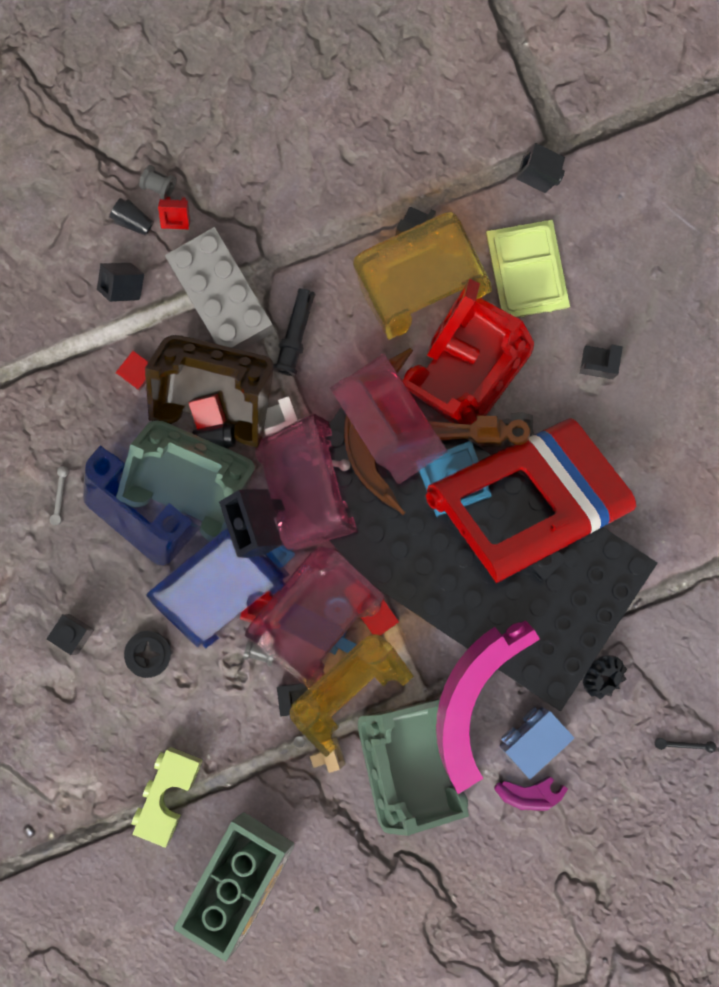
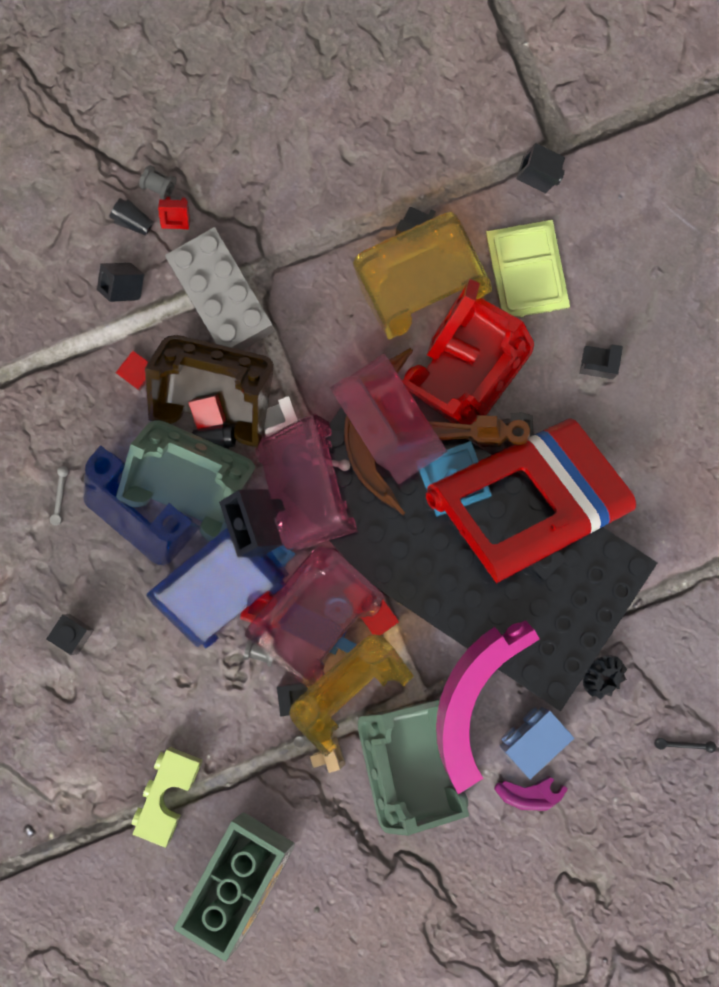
black gear [124,631,172,678] -> none
black pin [273,288,316,376] -> none

